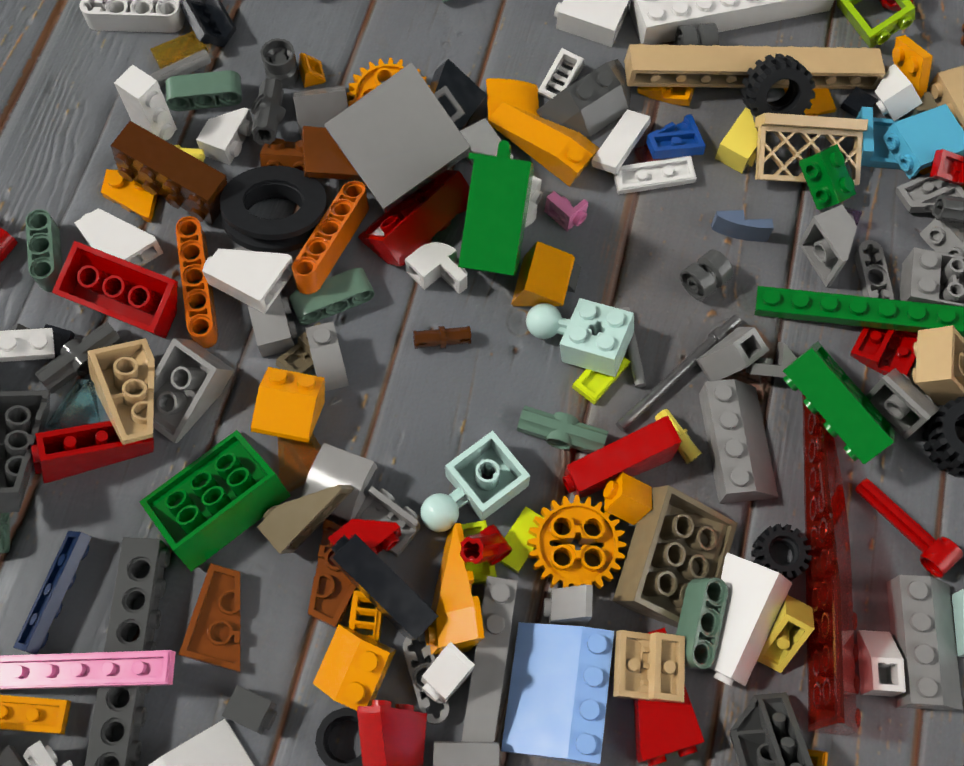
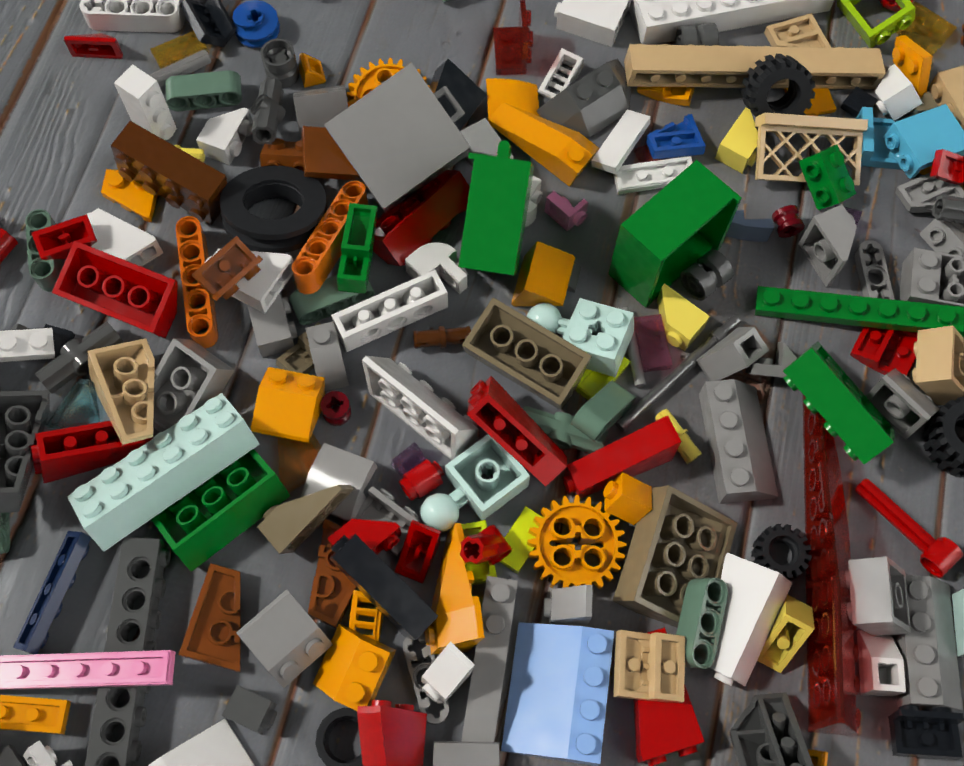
none -> red slope [31,214,97,260]
none -> red slope [64,33,123,59]
none -> light aqua brick [67,393,260,552]
none -> dark orange bracket [192,236,263,302]
none -> blue piece [233,0,280,48]
none -> light grey slope [236,589,333,688]
none -> dark red wheel [320,391,352,426]
none -> white brick [331,270,448,352]
none -> green slope [337,203,378,294]
none -> white slope [362,356,479,460]
none -> clear purple slope [390,442,426,479]
none -> red slope [395,520,441,584]
none -> red brick [399,459,445,501]
none -> dark tan slope [462,297,592,411]
none -> red slope [467,376,567,487]
none -> clear red bracket [493,0,533,75]
none -> sand green beam [571,380,636,442]
none -> green container [608,160,742,308]
none -> clear pink plate [634,314,672,373]
none -> light yellow slope [657,283,710,351]
none -> tan wing [764,13,831,48]
none -> dark red wheel [772,205,805,238]
none -> light grey brick [845,556,911,636]
none -> black bracket [888,705,964,760]
none -> clear yellow plate [896,1,957,56]

